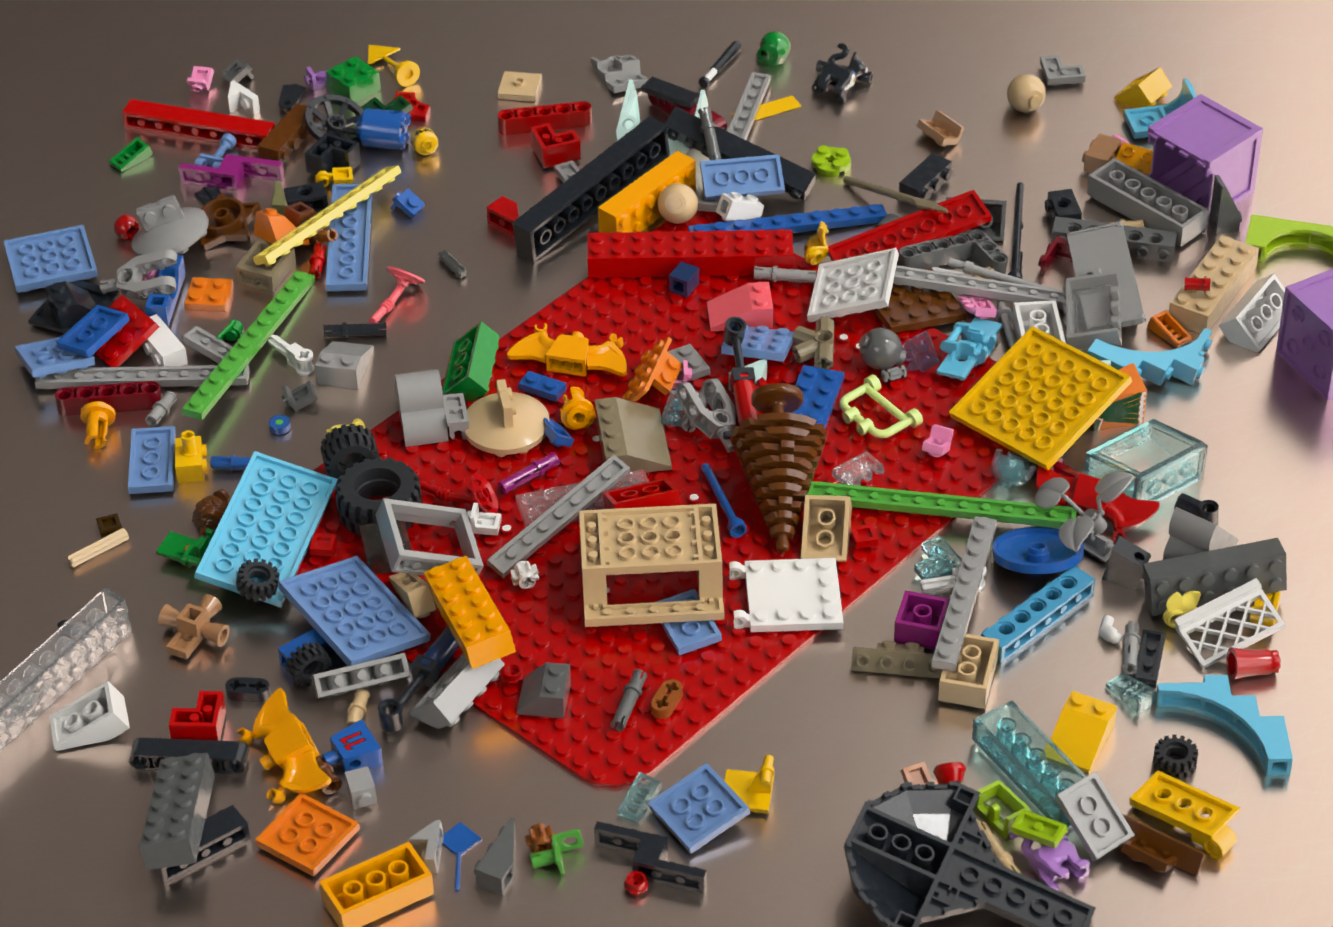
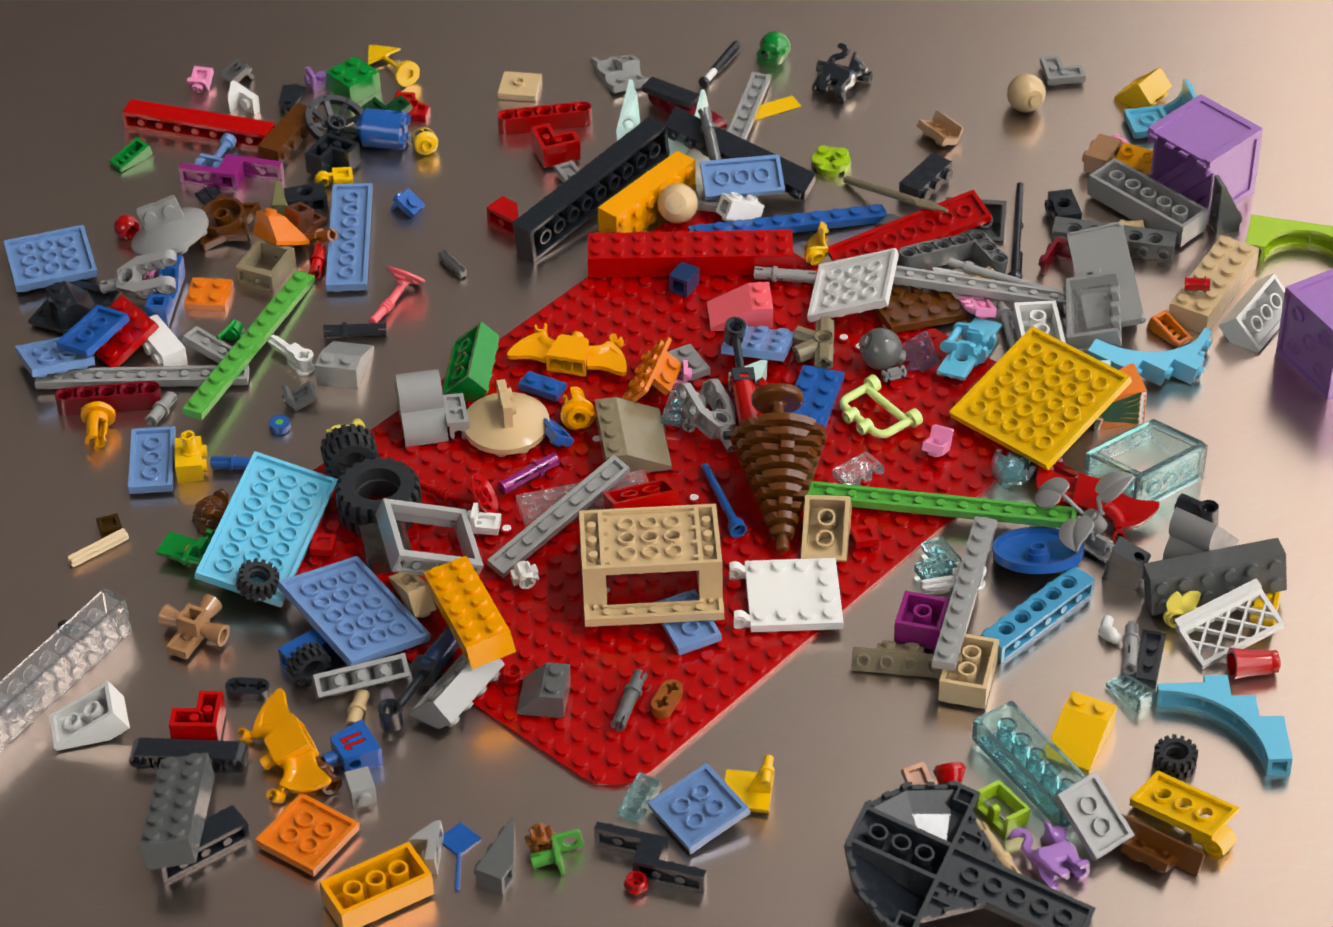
light yellow plate [253,165,401,266] -> none
lime plate [1011,809,1067,849] -> none

